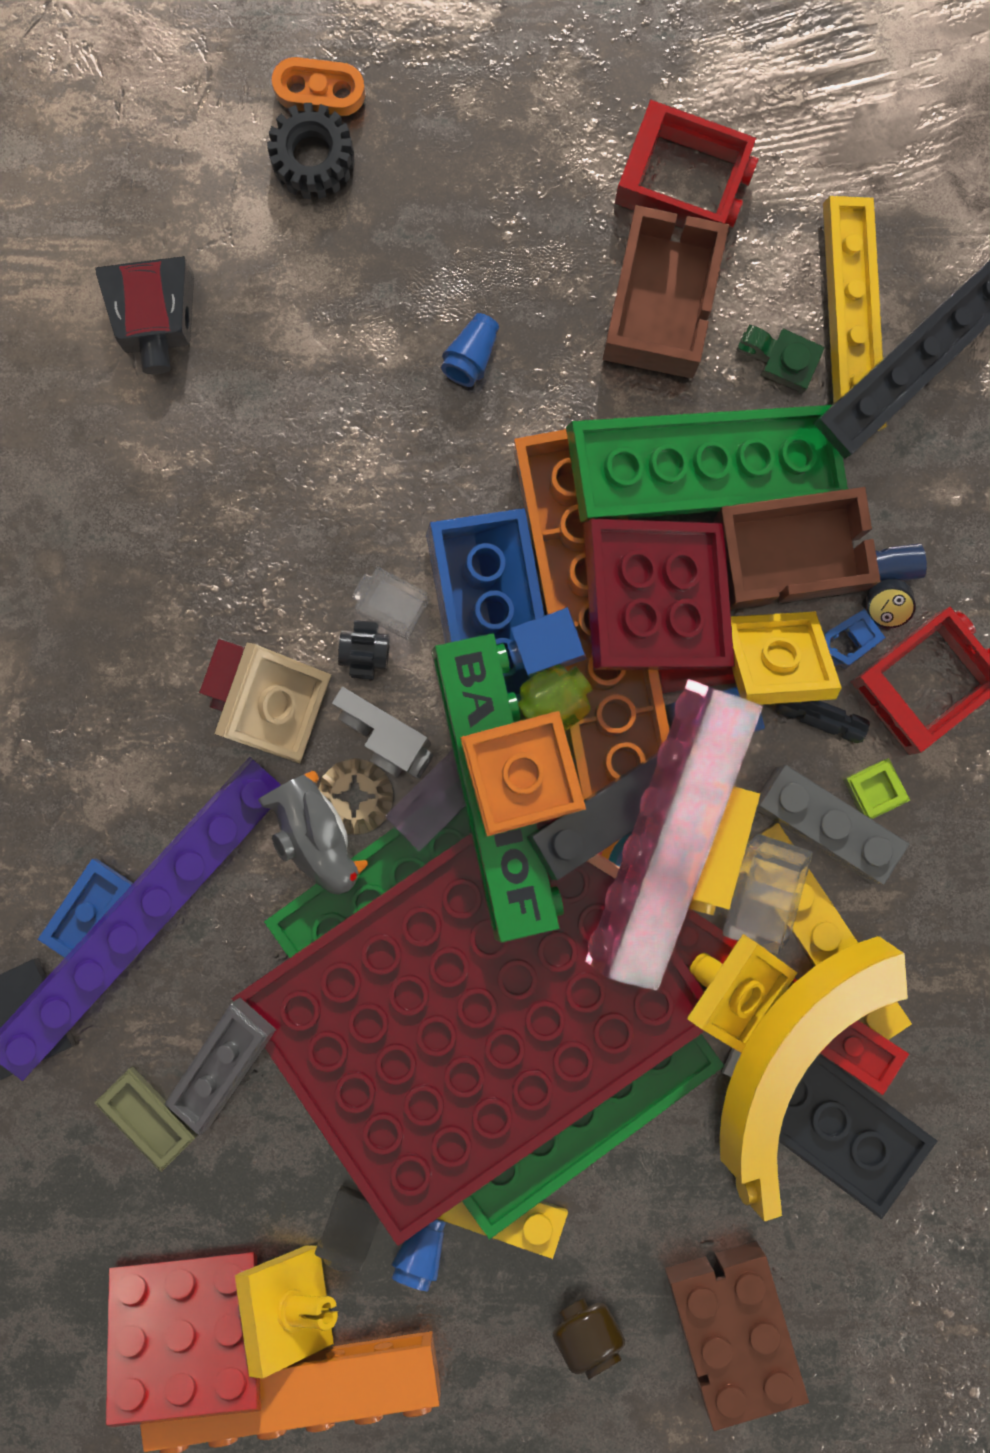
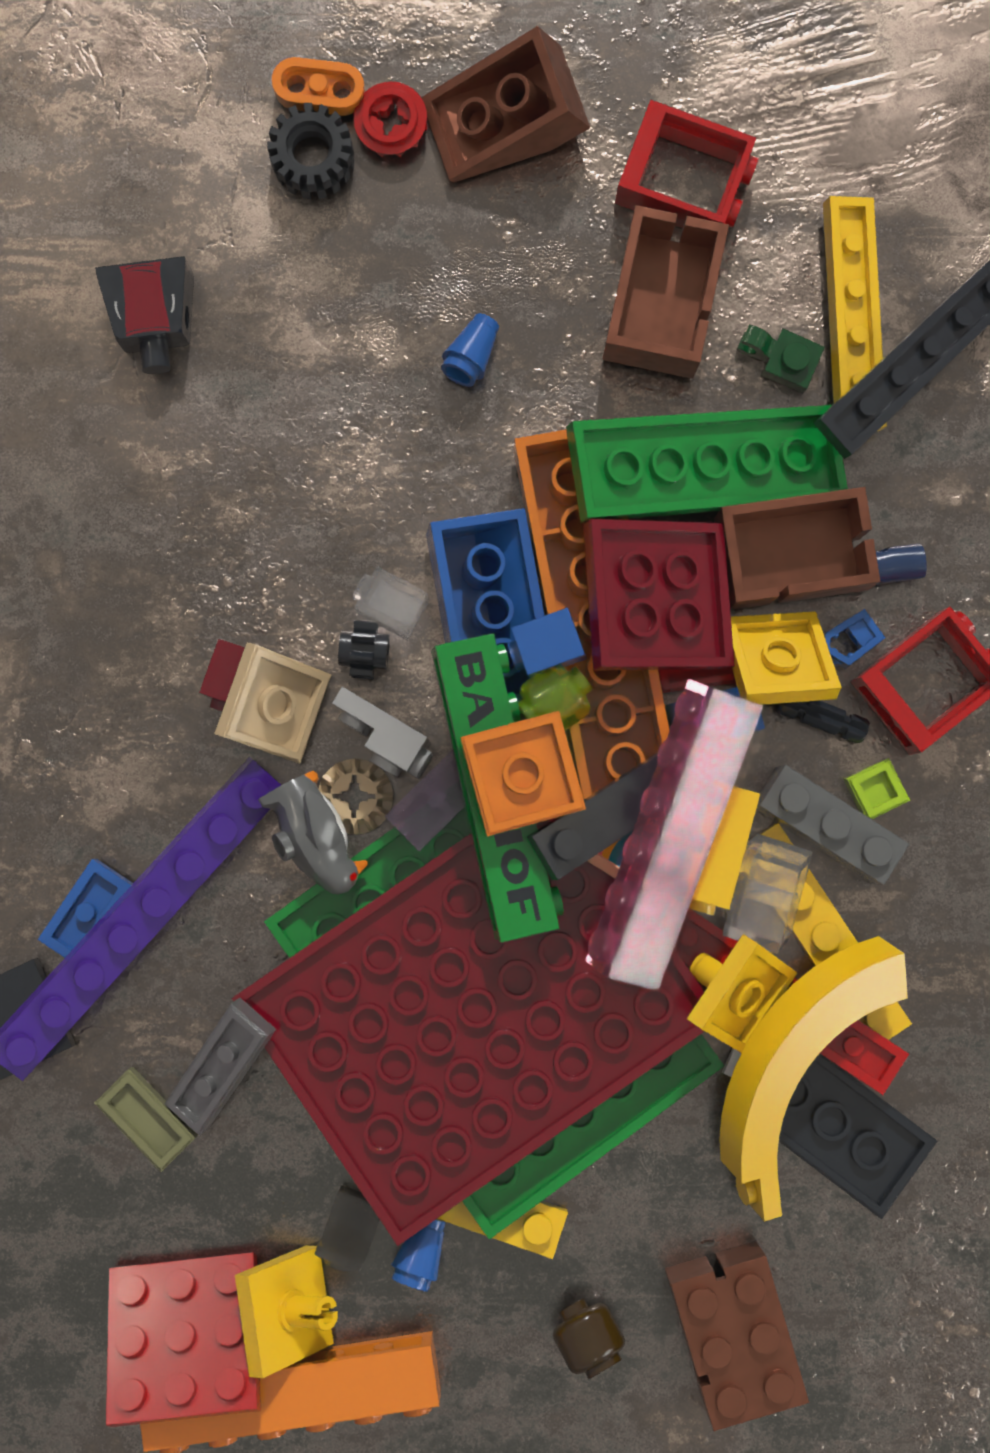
tile [866,579,916,628] -> none
none -> red gear [354,81,427,157]
none -> copper slope [421,26,591,183]

